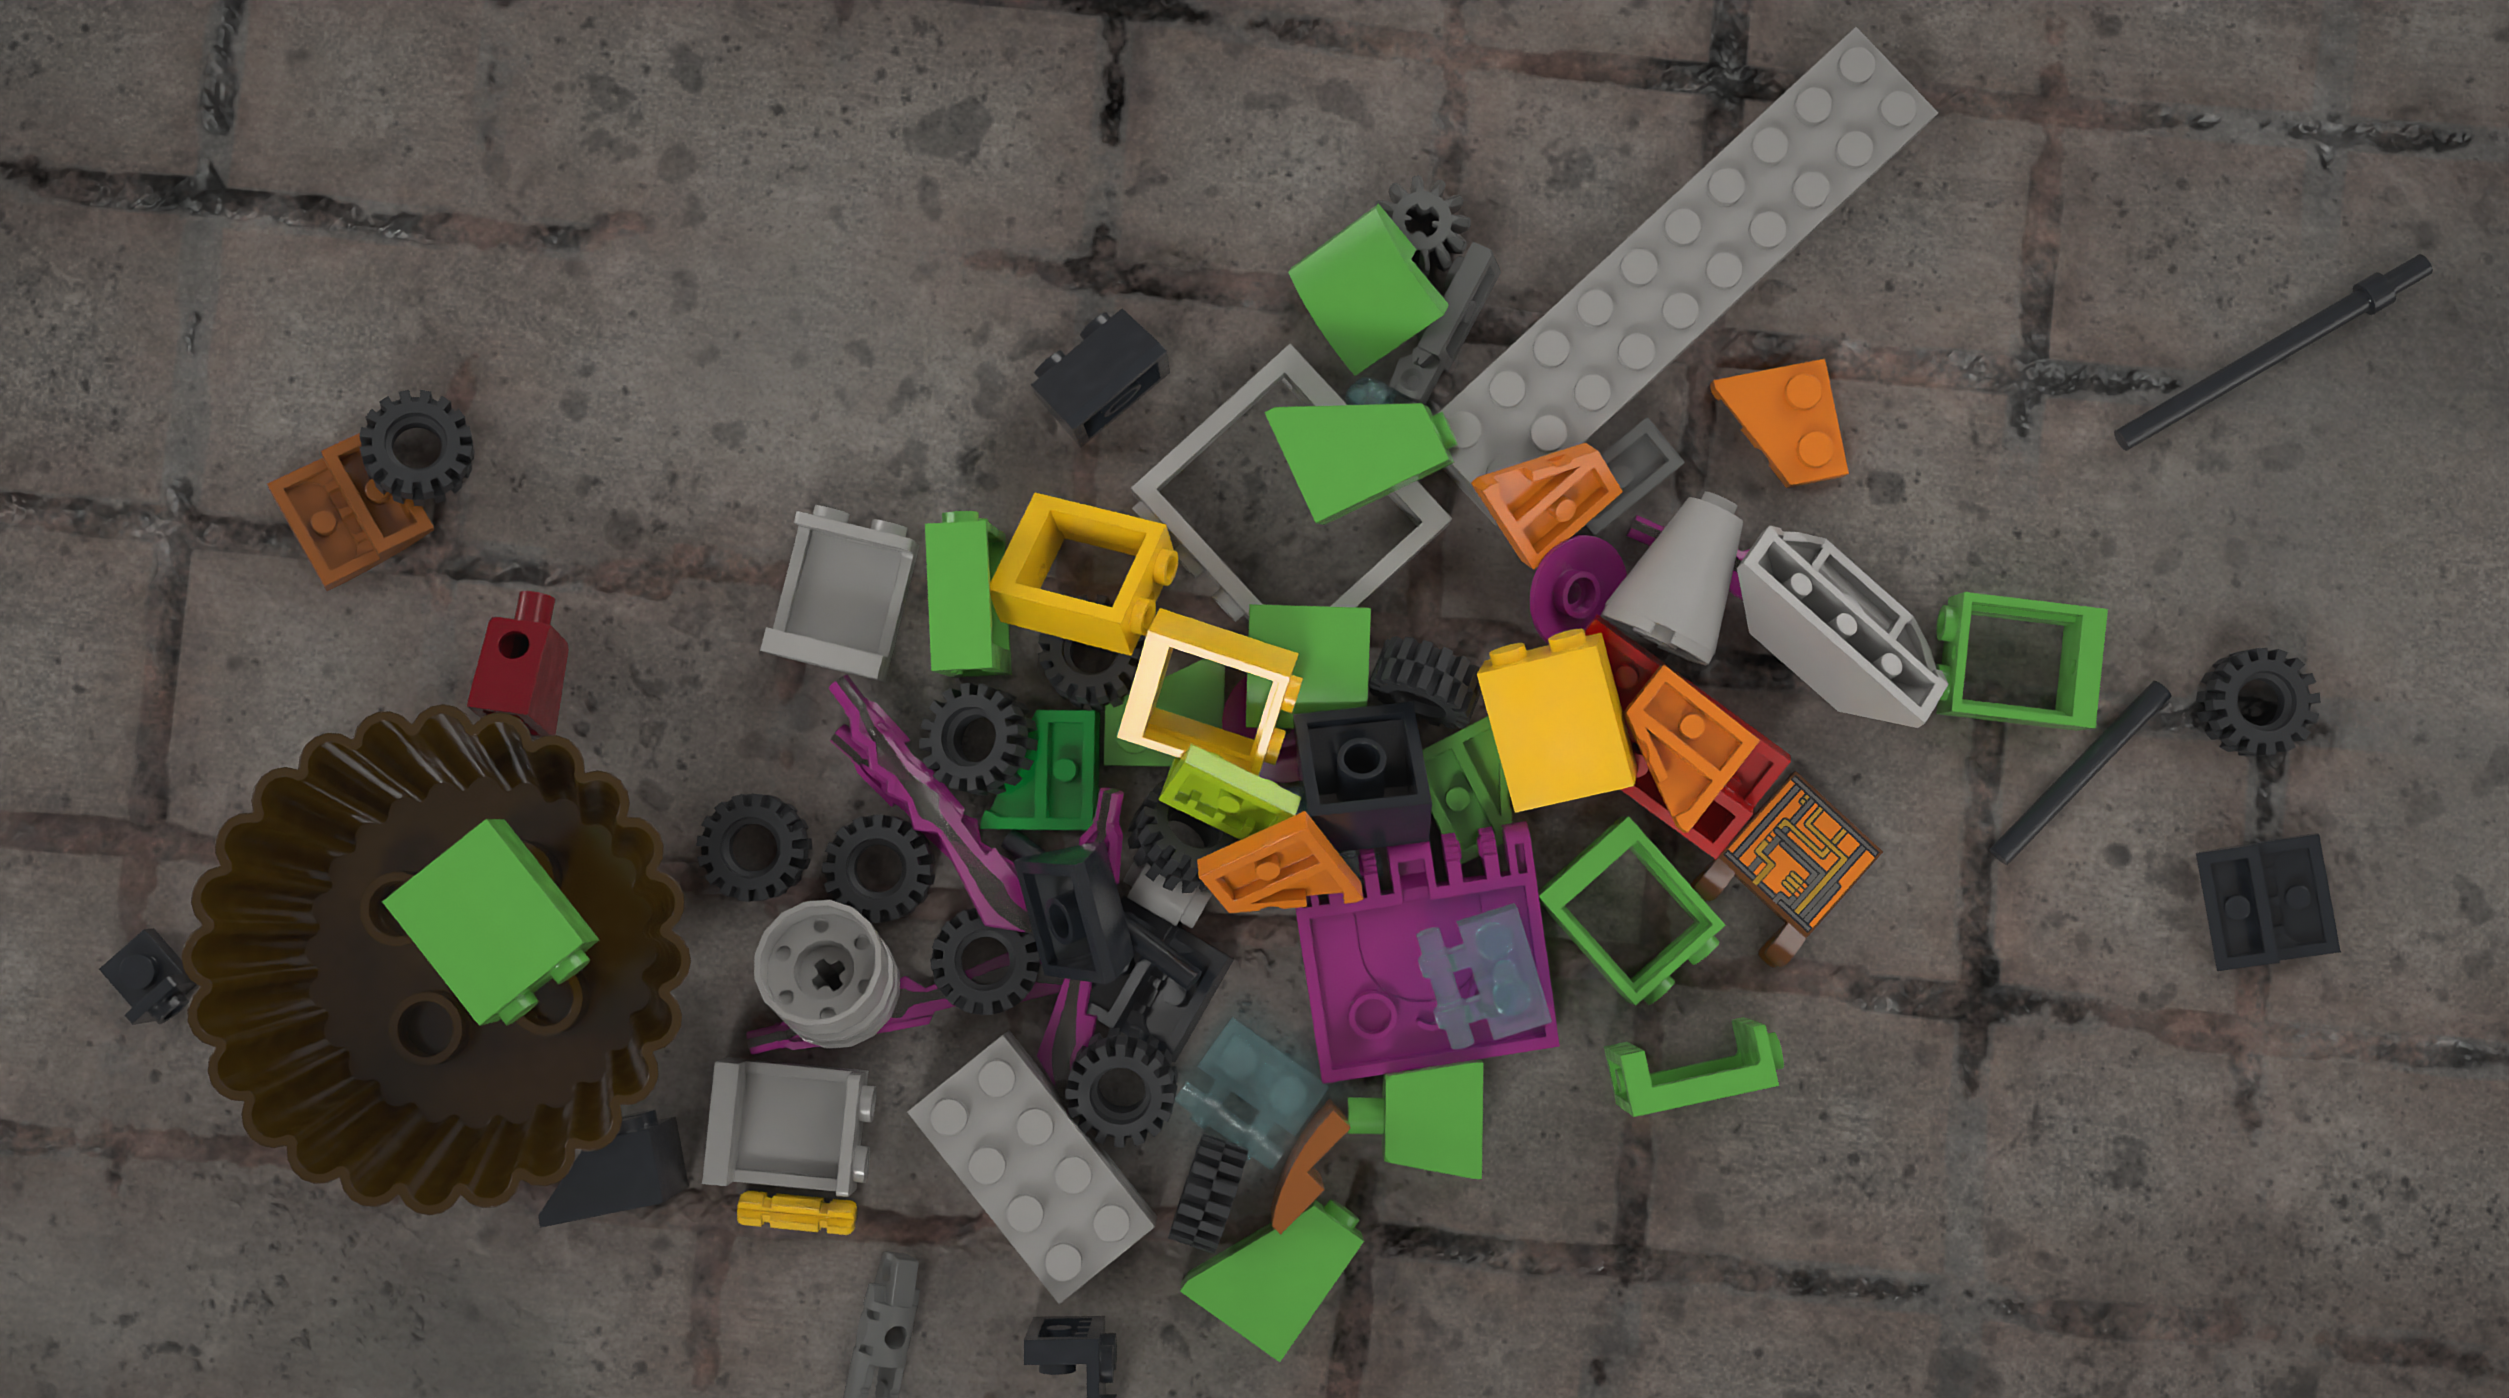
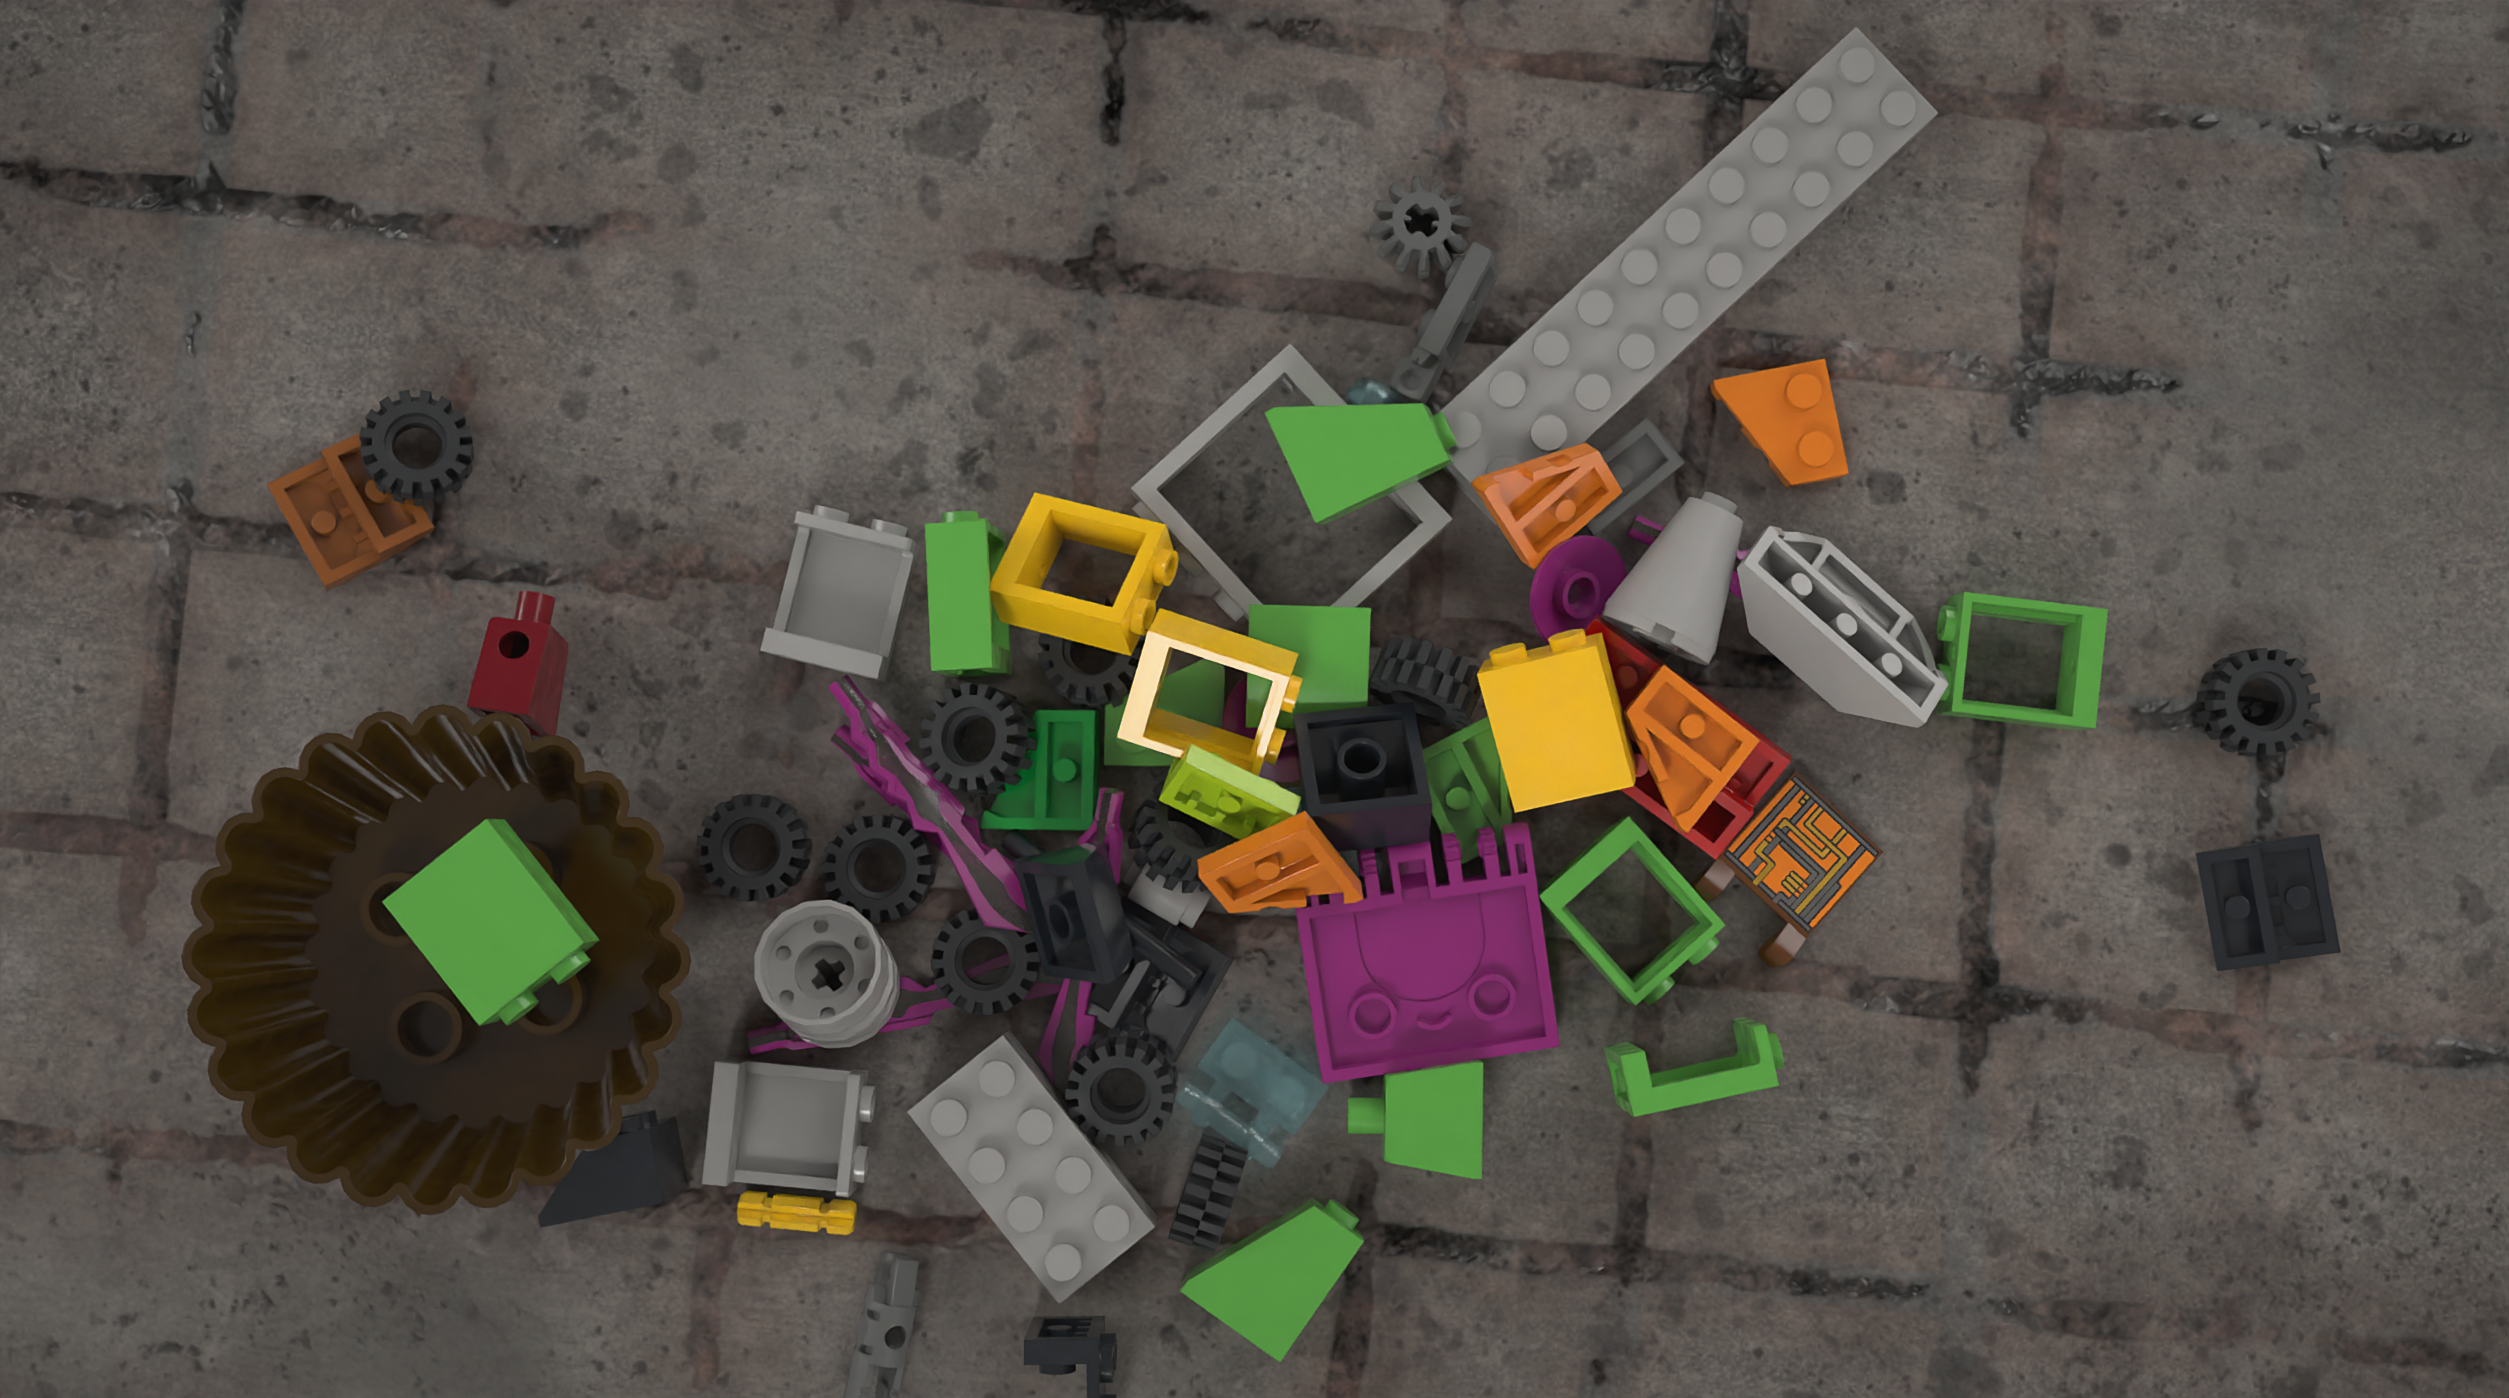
black bracket [99,928,197,1025] -> none
black slope [1031,308,1170,448] -> none
dark orange slope [1271,1098,1351,1235] -> none
bright green slope [1288,204,1449,376] -> none
clear light blue plate [1416,903,1552,1049] -> none
black bar [1989,680,2172,865] -> none
black bar [2114,254,2433,451] -> none

